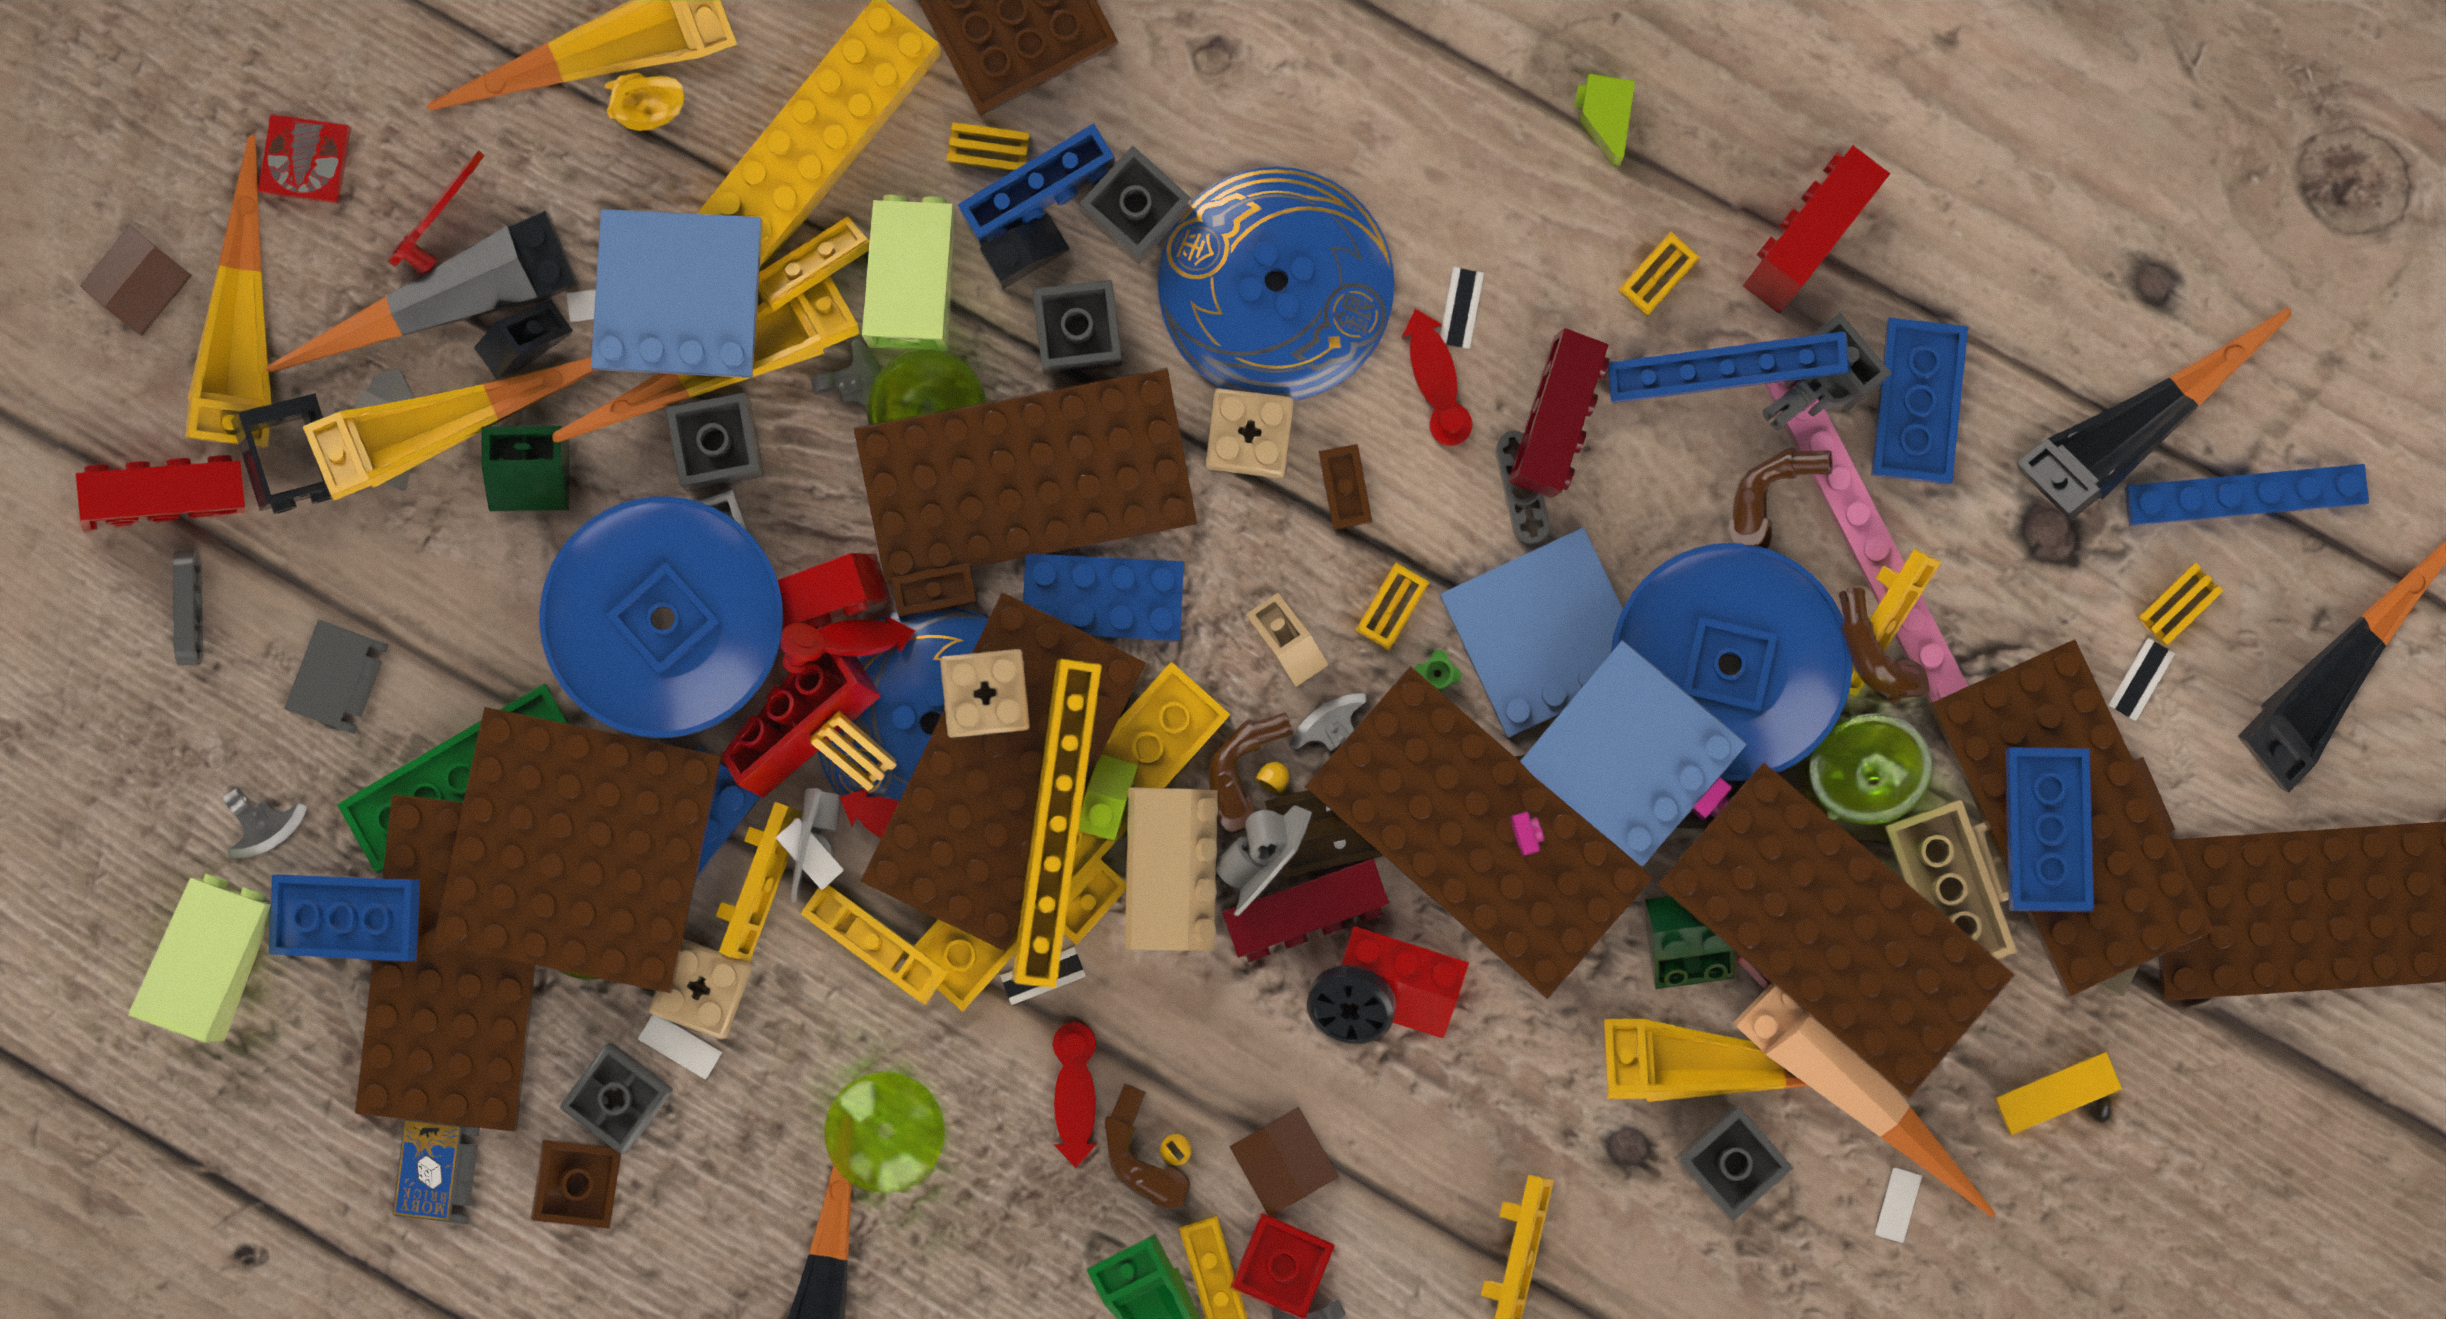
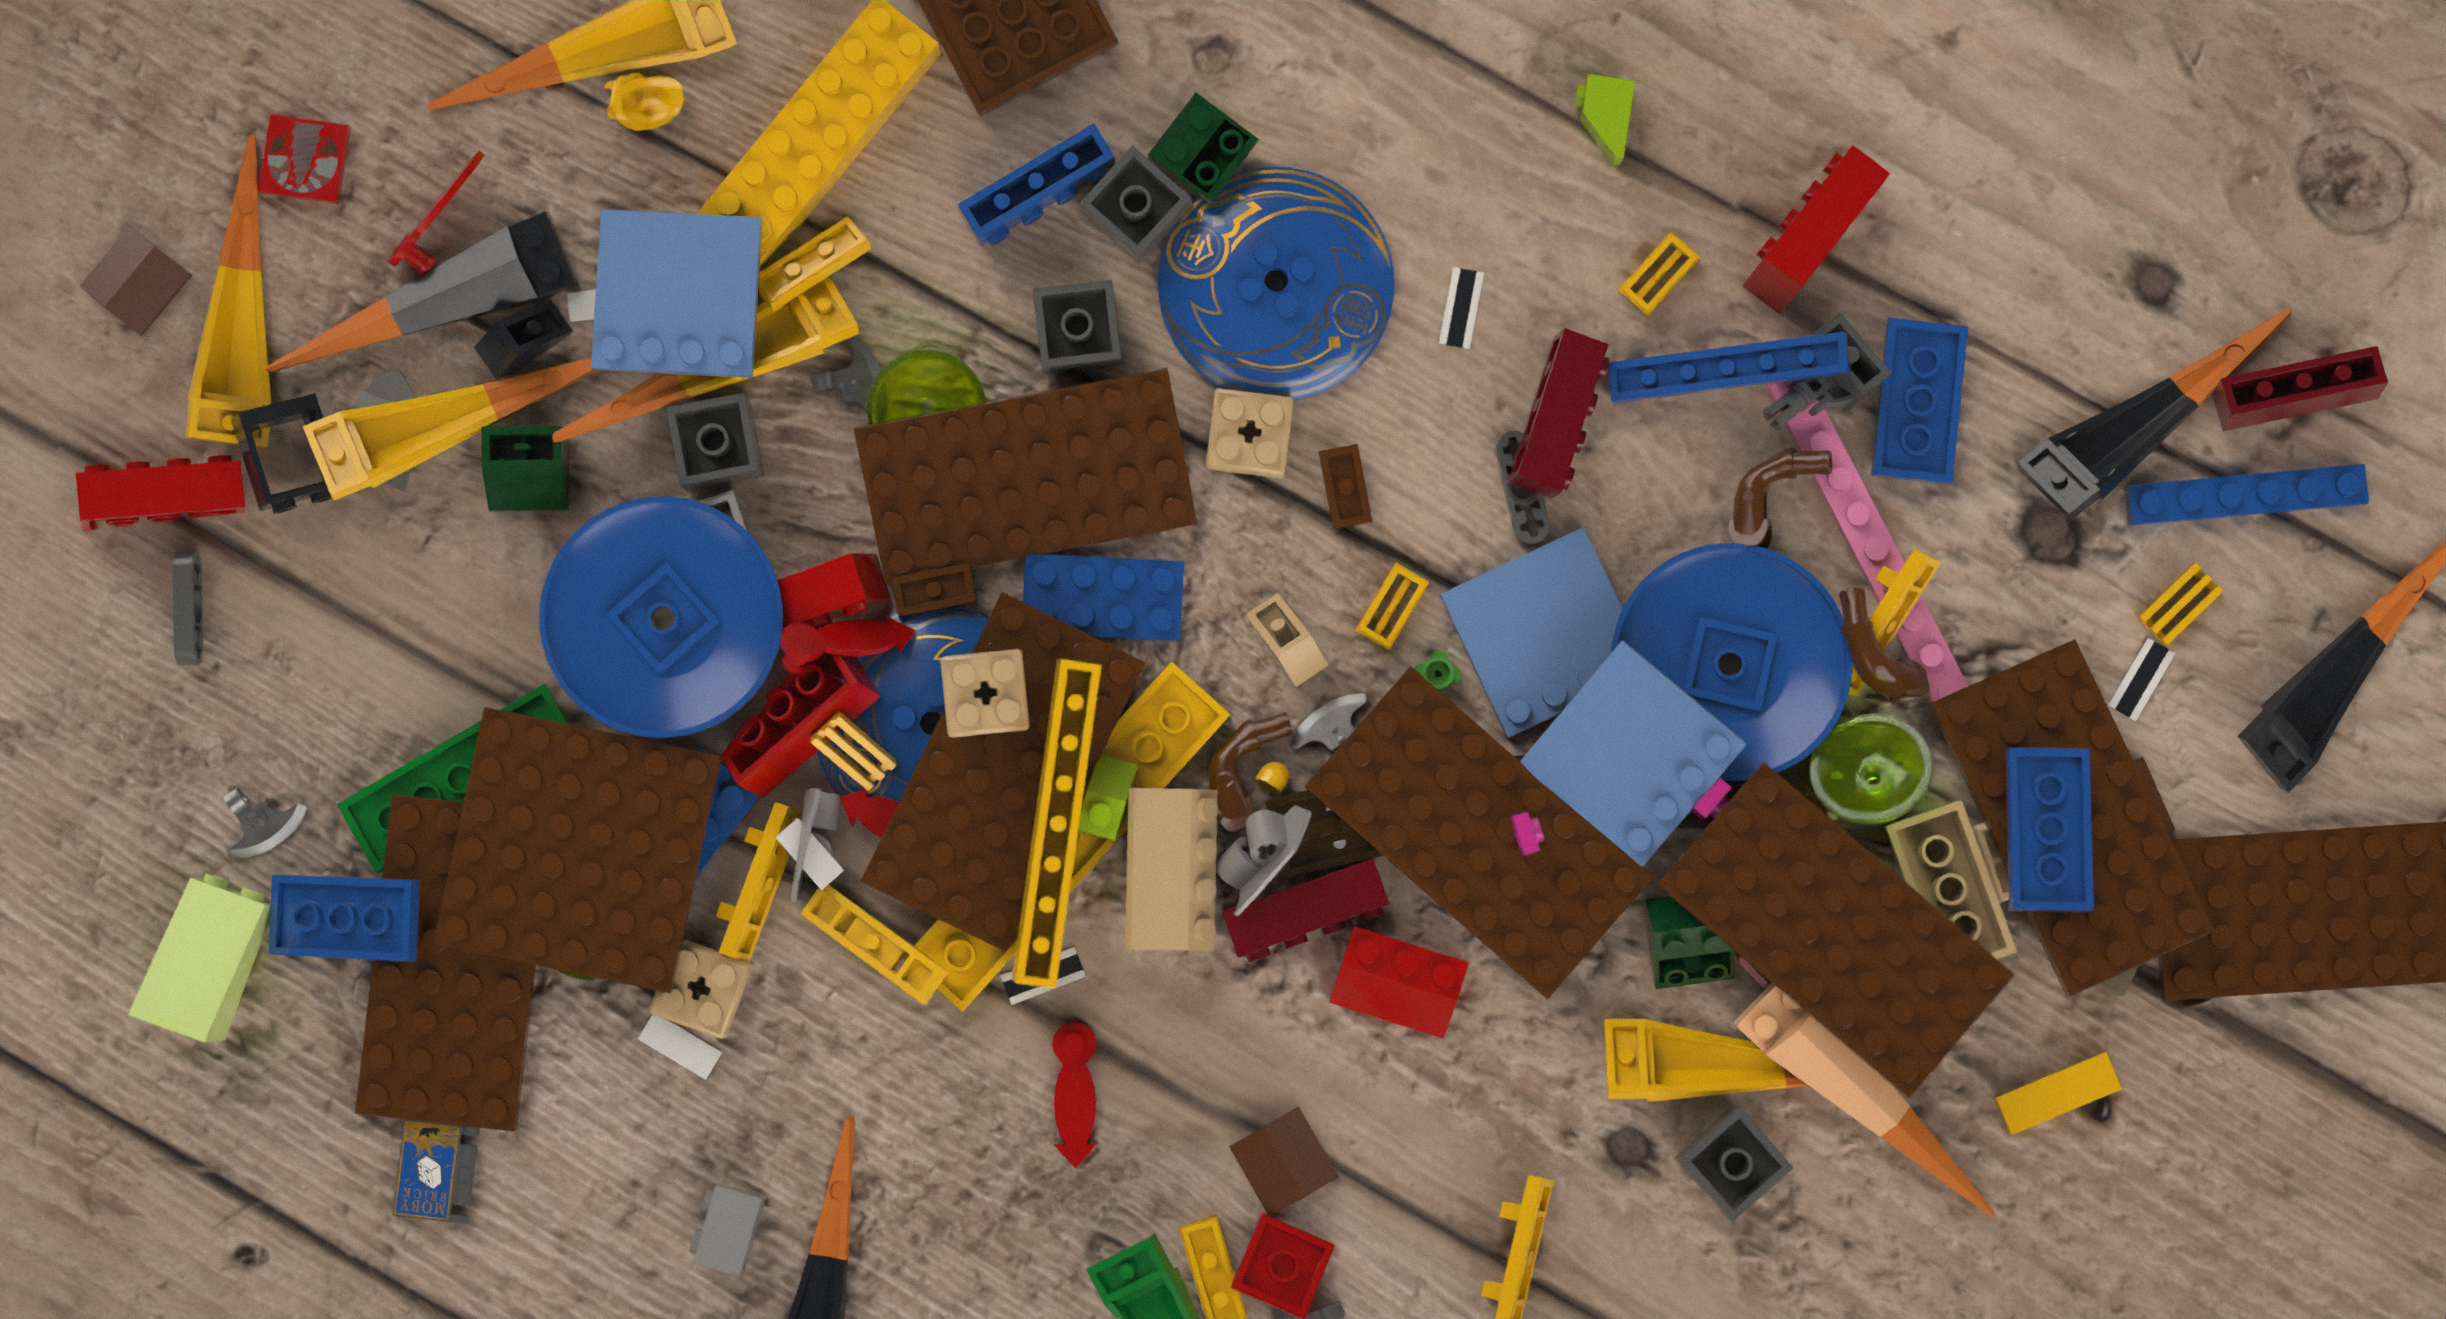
dark grey piece [284,619,389,734] -> none
reddish brown slope [530,1139,621,1229] -> none
dark grey brick [560,1043,673,1154] -> none
clear neon green dish [824,1072,945,1193] -> none
yellowish green slope [862,195,955,351] -> none
yellow tile [946,122,1030,172] -> none
black slope [980,215,1070,290] -> none
yellow plate [1064,859,1126,945] -> none
reddish brown piece [1105,1083,1190,1209] -> none
yellow hinge [1160,1134,1192,1166] -> none
black wheel [1307,966,1396,1044] -> none
red brick [1401,308,1473,447] -> none
white sticker [1875,1168,1922,1243] -> none
none -> light grey brick [689,1183,766,1277]
none -> dark green slope [1148,92,1259,203]
none -> dark red brick [2212,346,2388,431]

